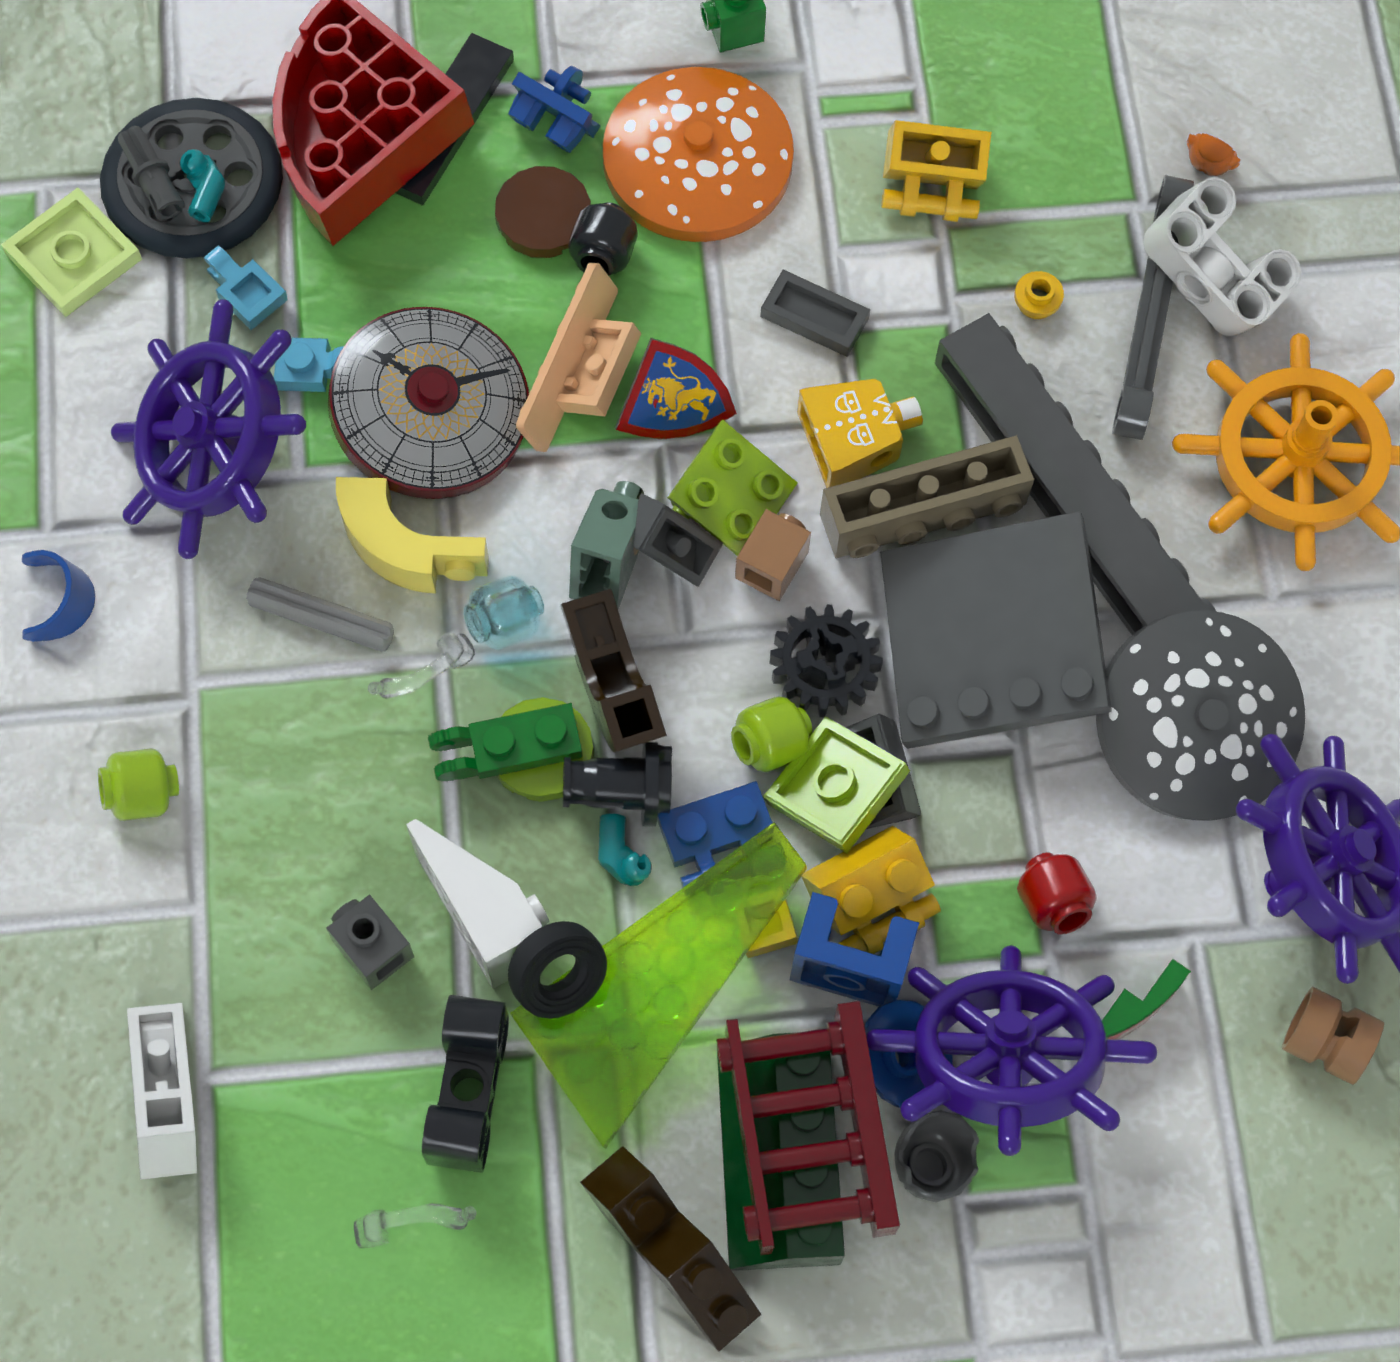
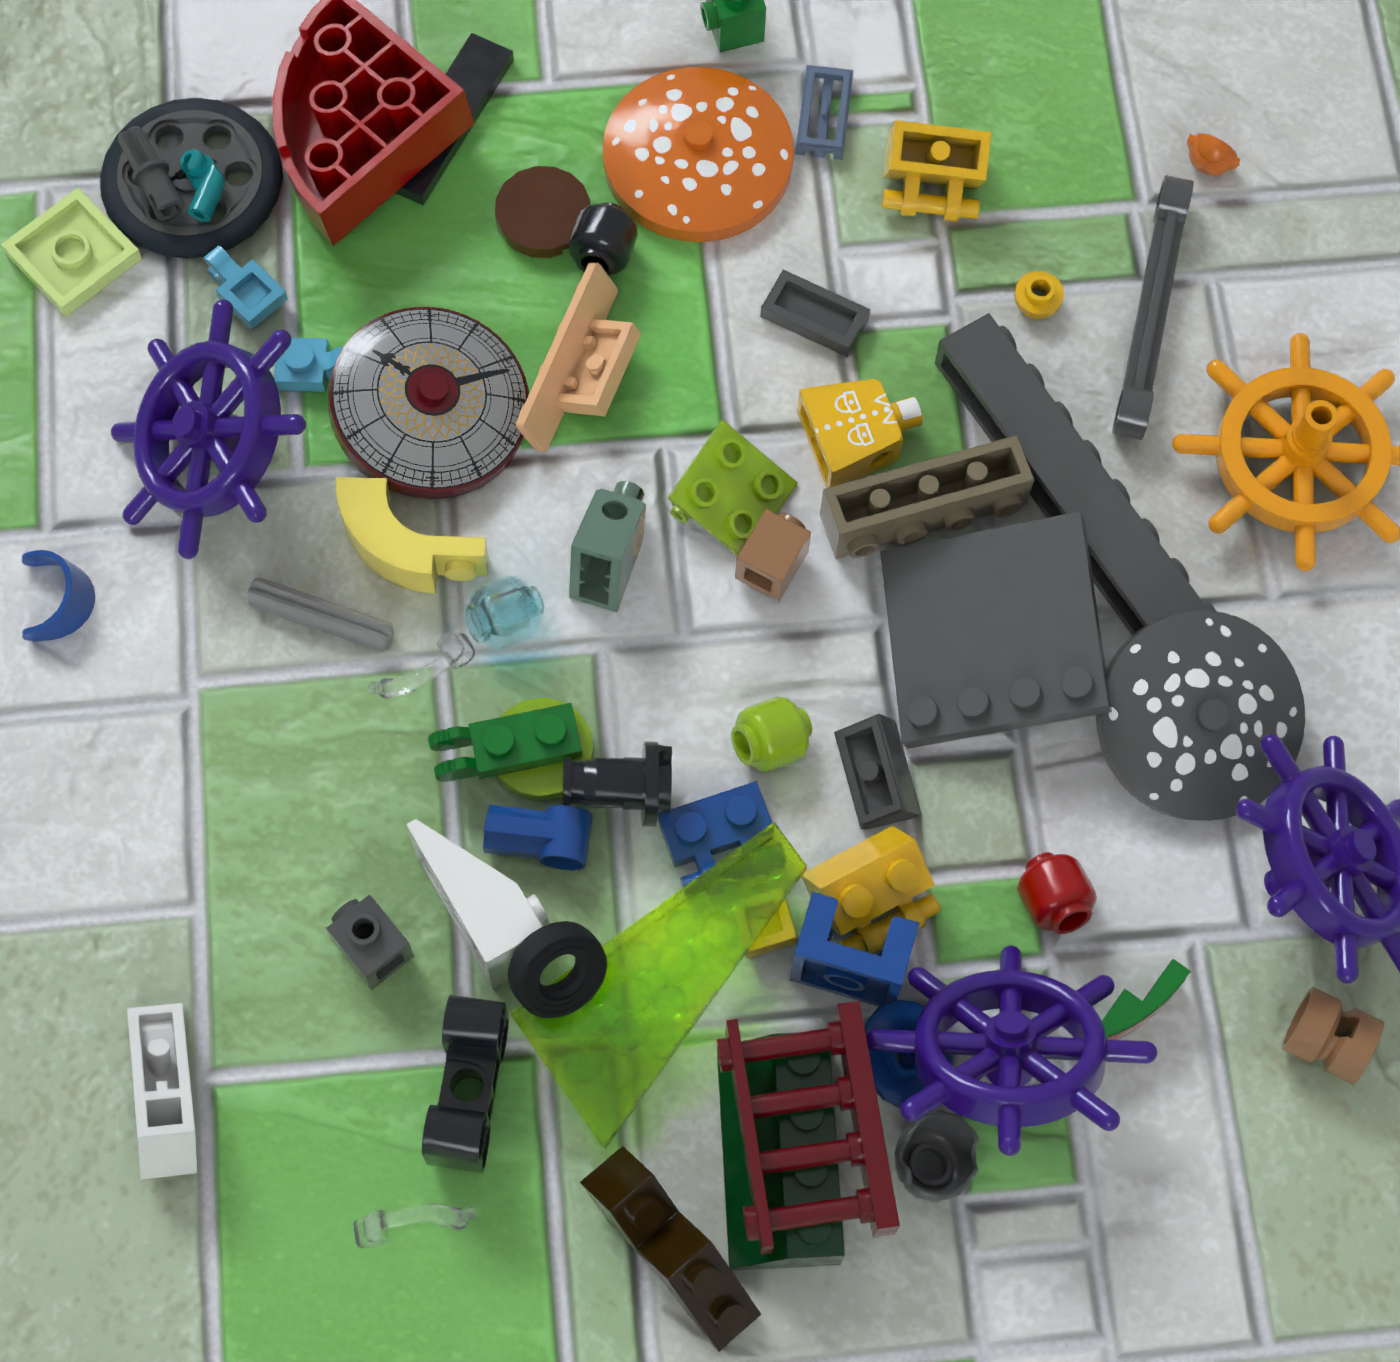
lime head [98,748,179,821] -> none
blue hips [508,65,600,153] -> none
dark brown arch [560,589,667,752] -> none
teal arm [598,814,652,886] -> none
shield [615,338,737,439] -> none
dark grey slope [634,493,723,587] -> none
lime tile [763,716,910,853] -> none
black gear [769,604,883,718] -> none
white beam [1143,177,1302,337] -> none
none -> blue piece [483,805,593,871]
none -> sand blue tile [795,65,853,160]

